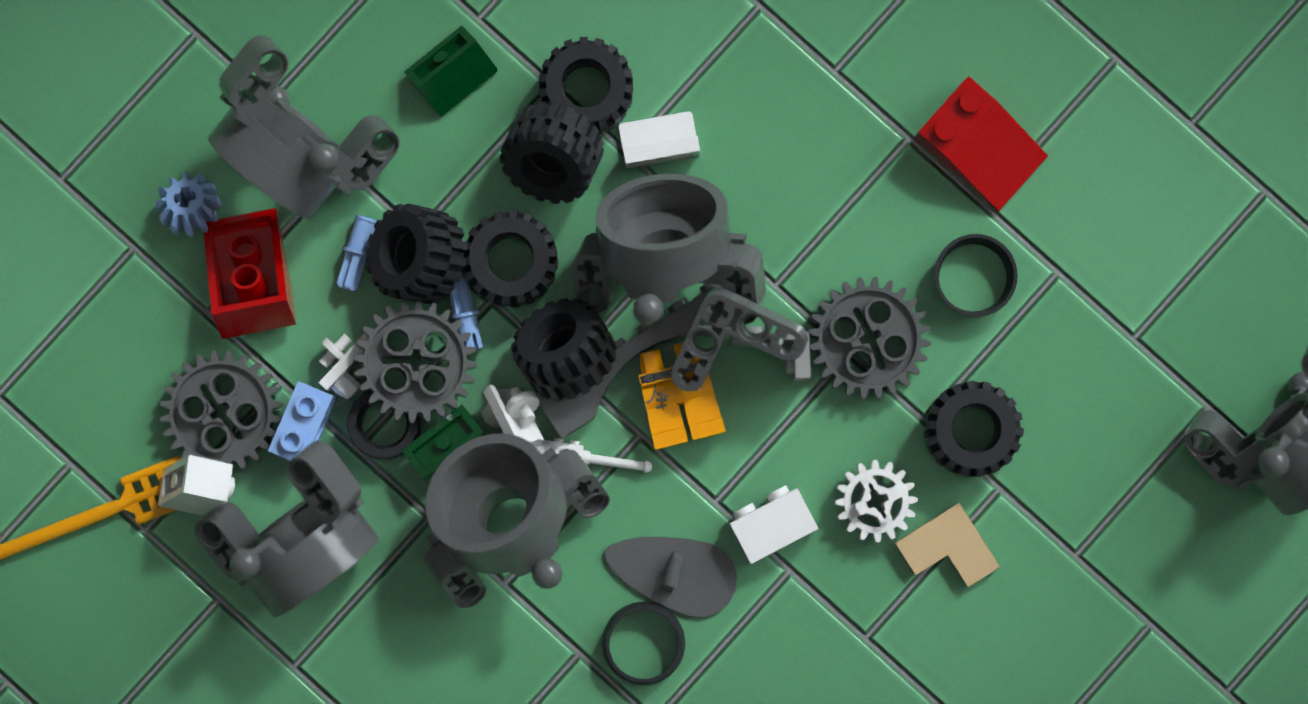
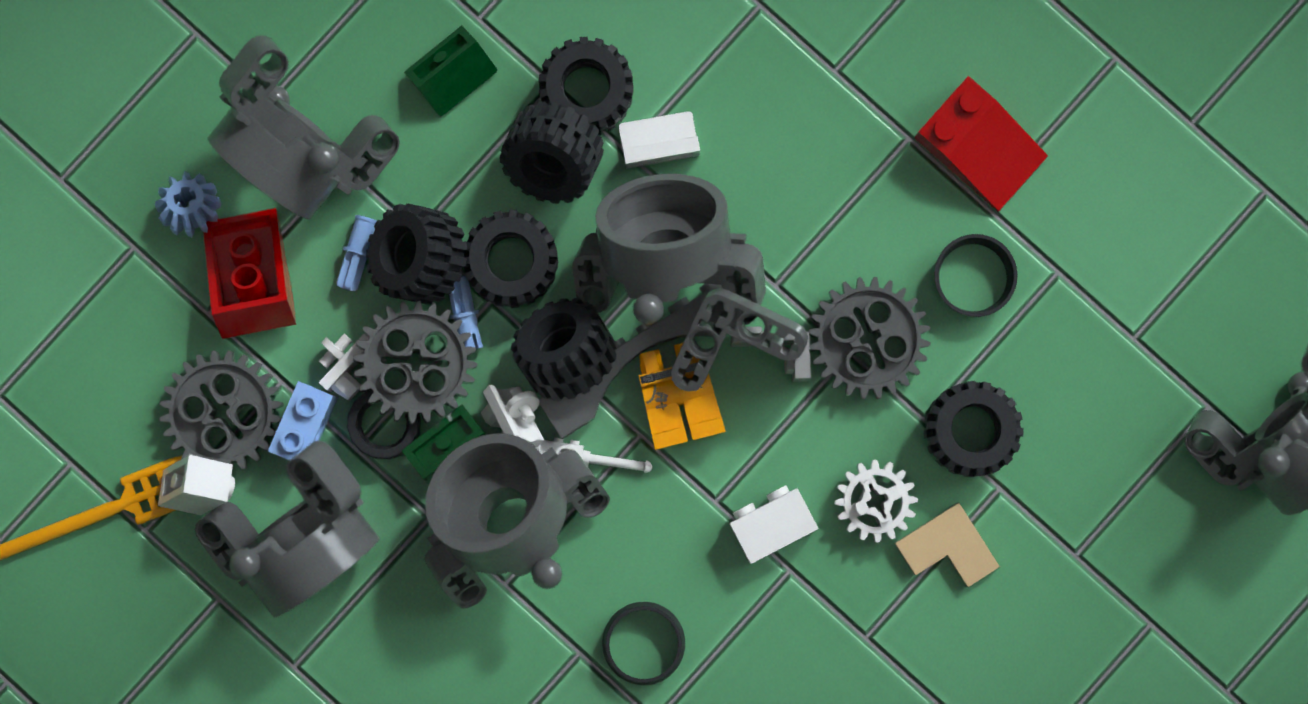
dark grey shield [605,537,737,617] -> none

